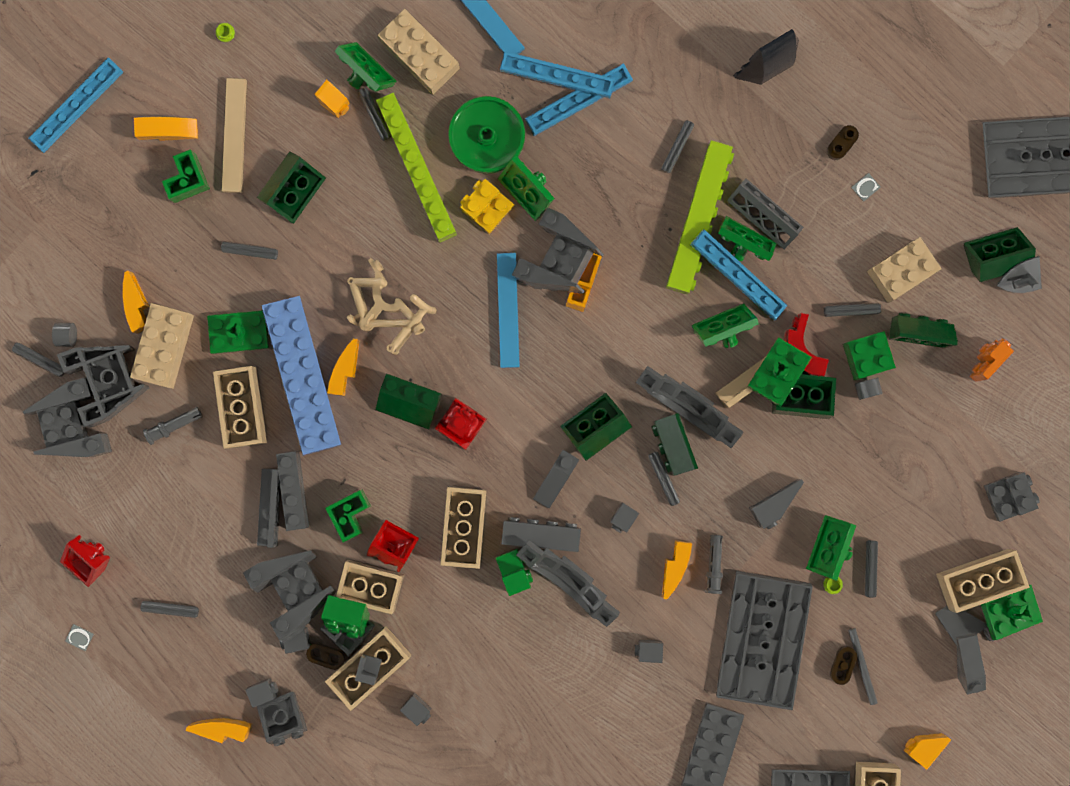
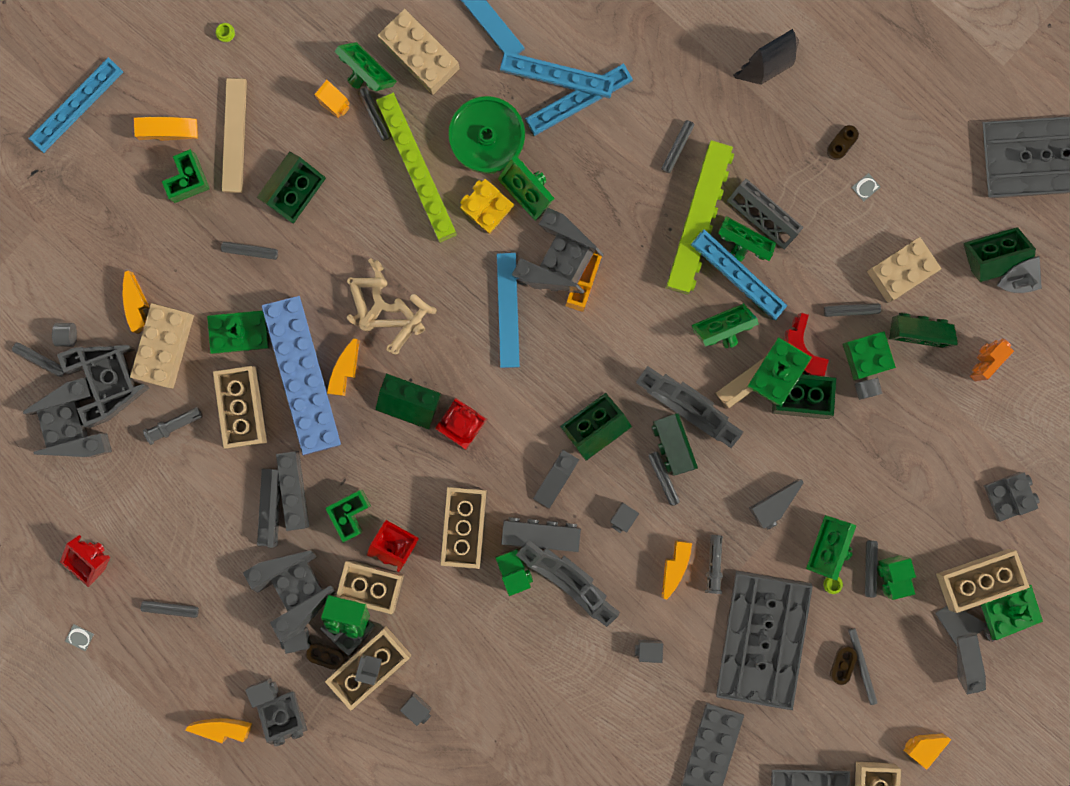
none -> green brick [877,555,916,600]

